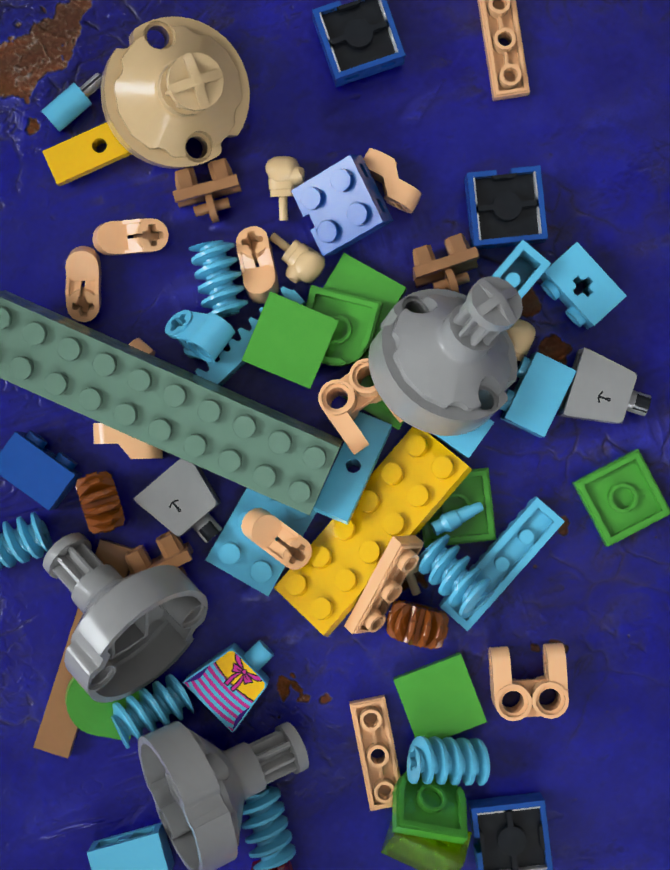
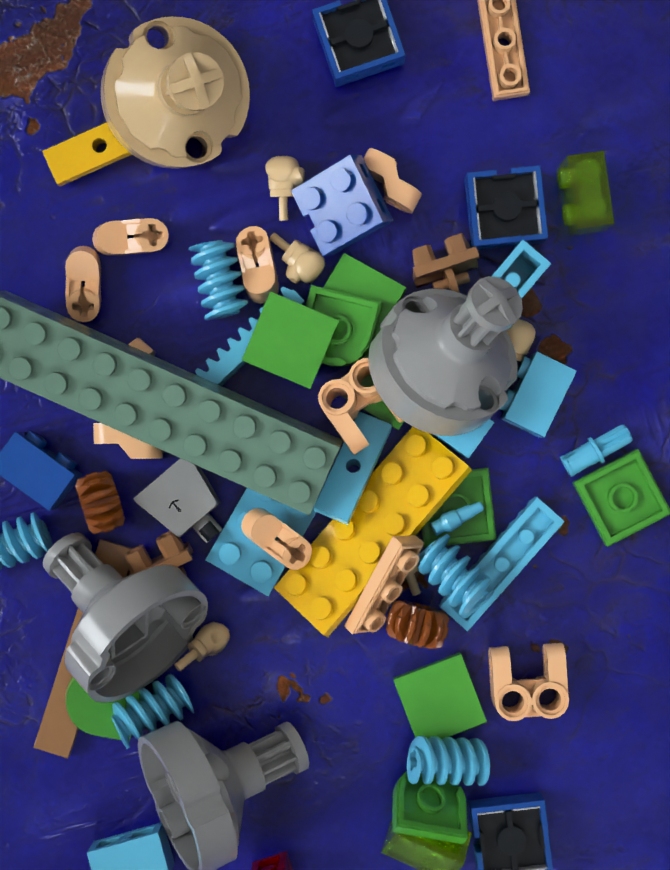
medium azure piece [41,73,102,132] -> none
medium azure piece [165,310,235,363] -> none
medium nougat hips [172,158,242,223] -> none
torso [183,640,274,733] -> none
medium azure piece [241,785,296,870] -> none
light nougat tile [349,695,401,811] -> none
medium azure brick [540,242,627,329] -> none
light grey torso [557,347,651,424] -> none
none -> tan piece [174,622,230,671]
none -> clear neon green brick [557,150,615,236]
none -> medium azure axle [560,425,633,477]

